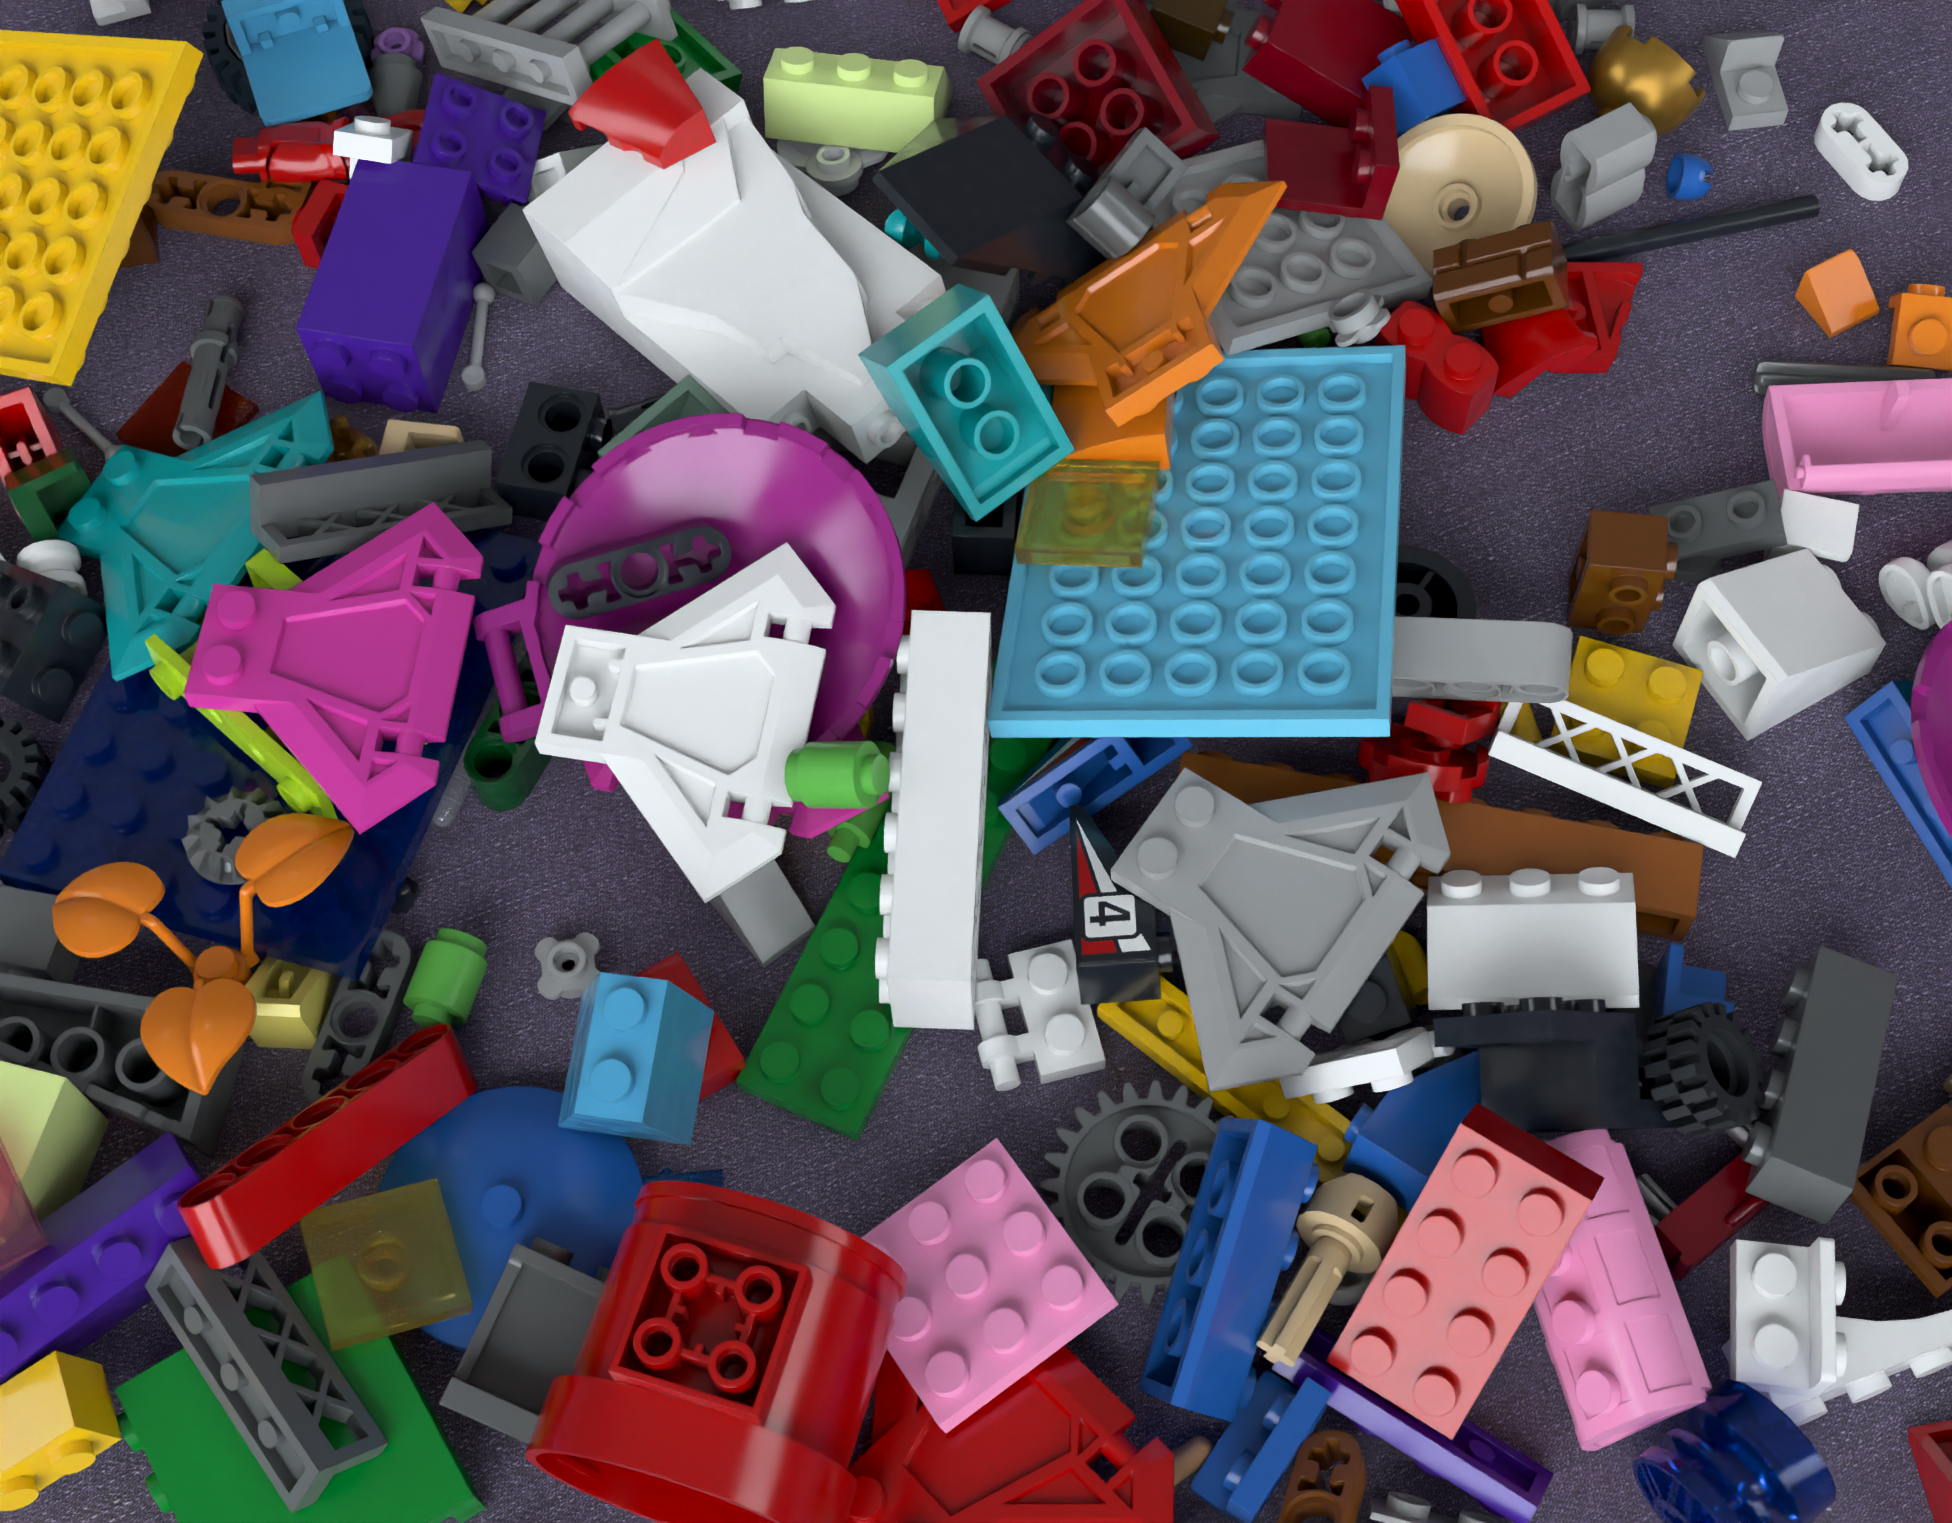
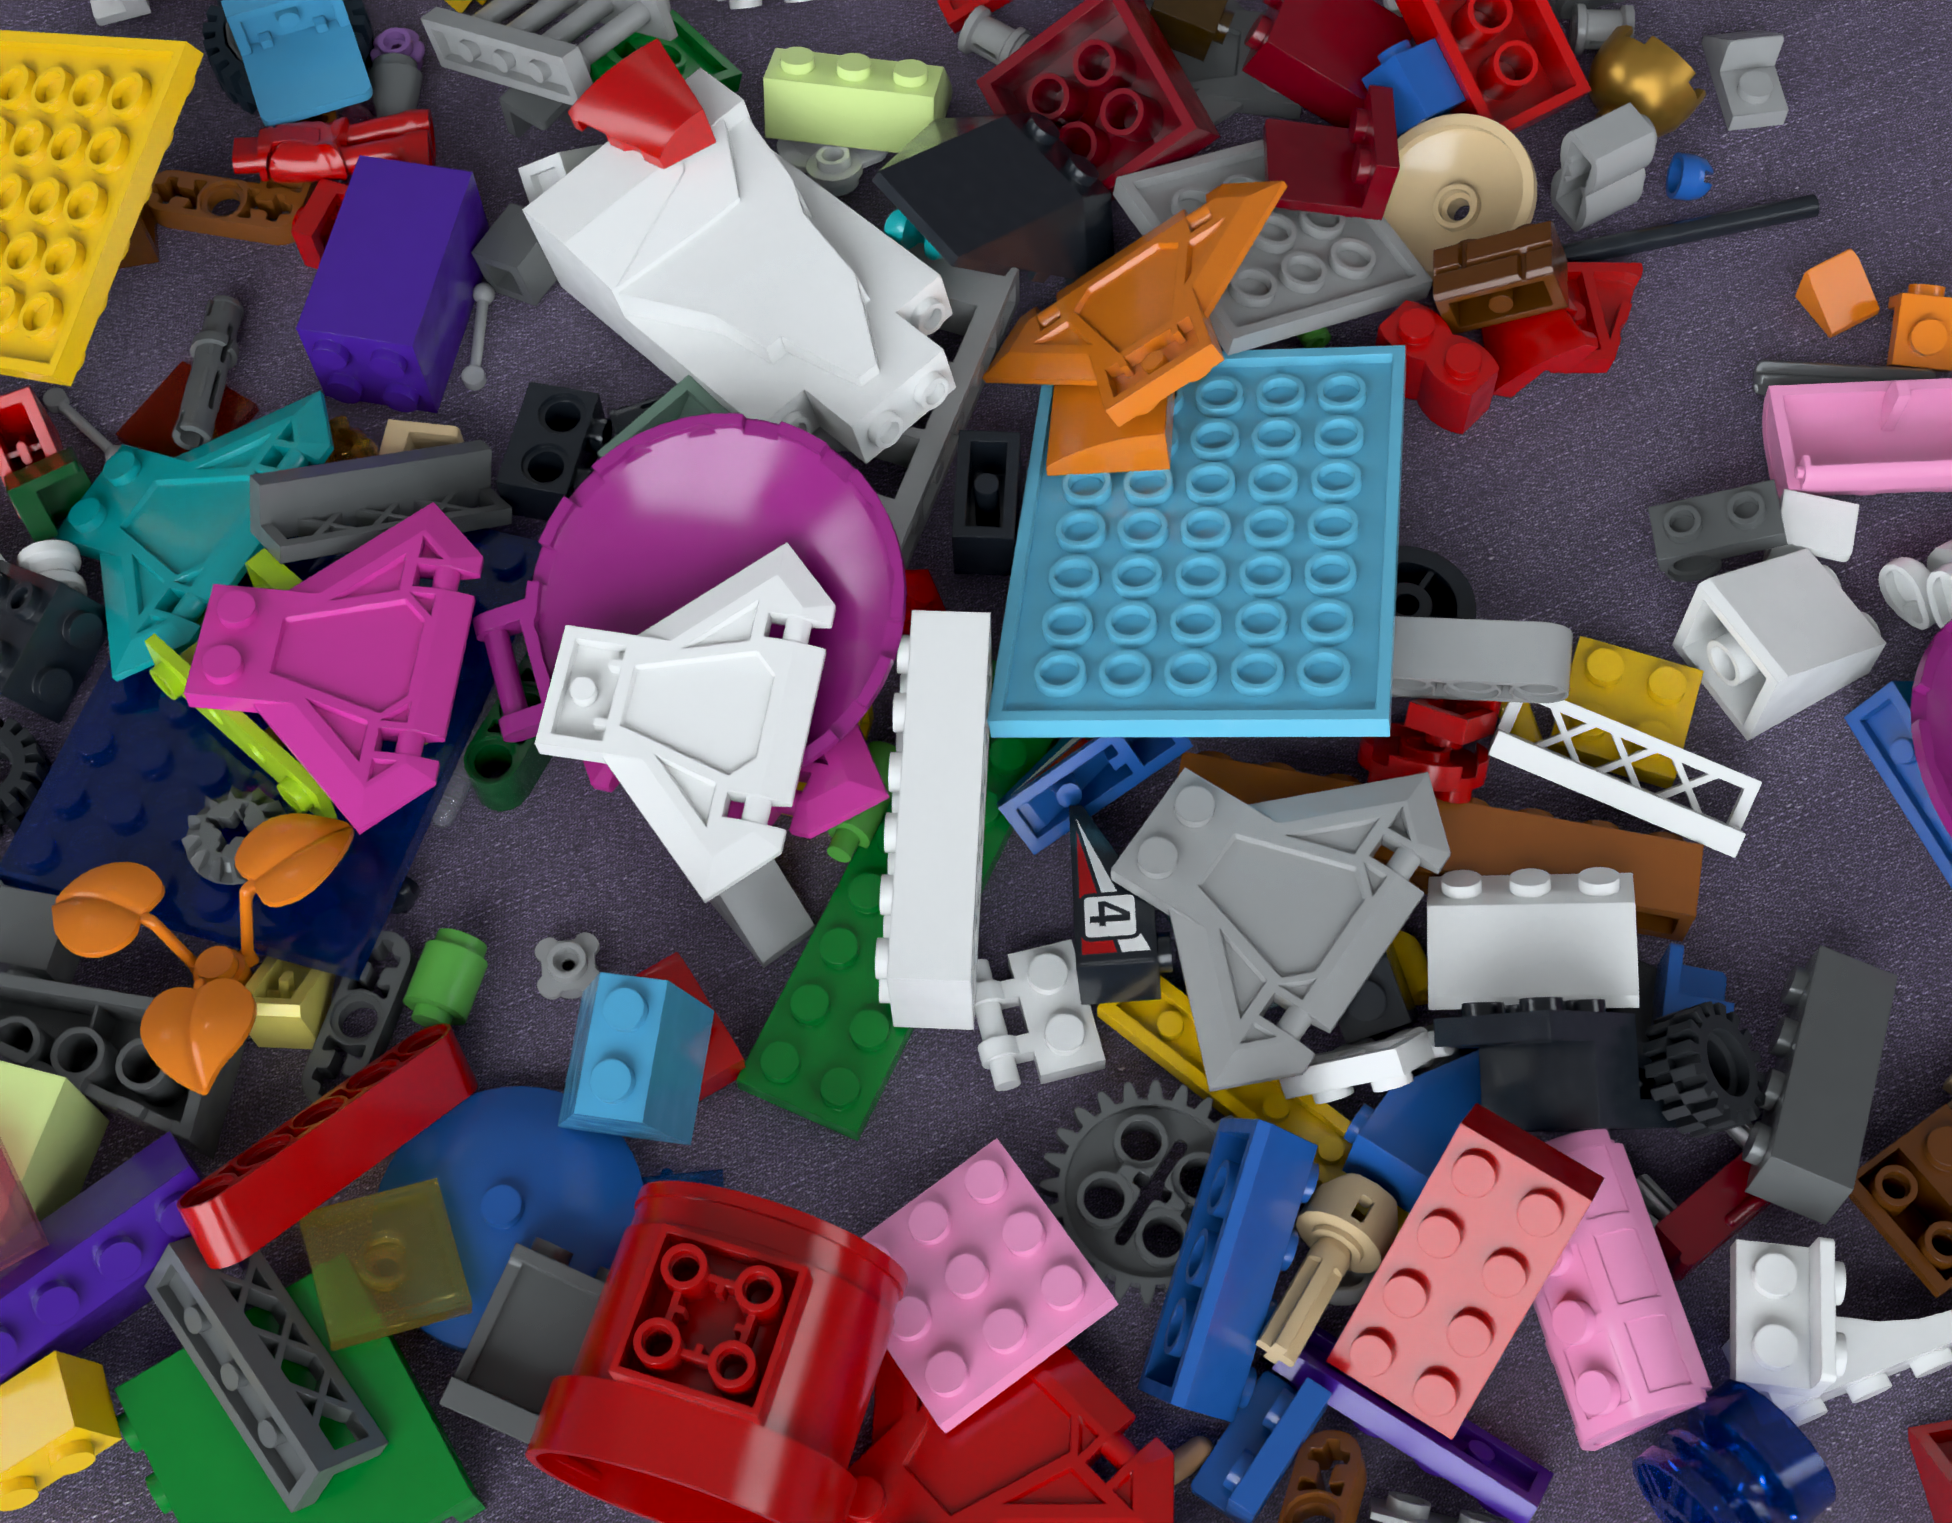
white bracket [333,116,413,179] -> none
dark purple hinge [410,72,546,207] -> none
black beam [546,520,731,620] -> none
bright green brick [784,741,890,809] -> none
teal slope [858,283,1075,522] -> none
clear yellow plate [1014,459,1161,568] -> none
dark grey plate [1066,127,1188,259] -> none
light grey plate [1328,289,1391,347] -> none
reddish brown brick [1567,509,1678,636] -> none
white beam [1814,102,1909,201] -> none

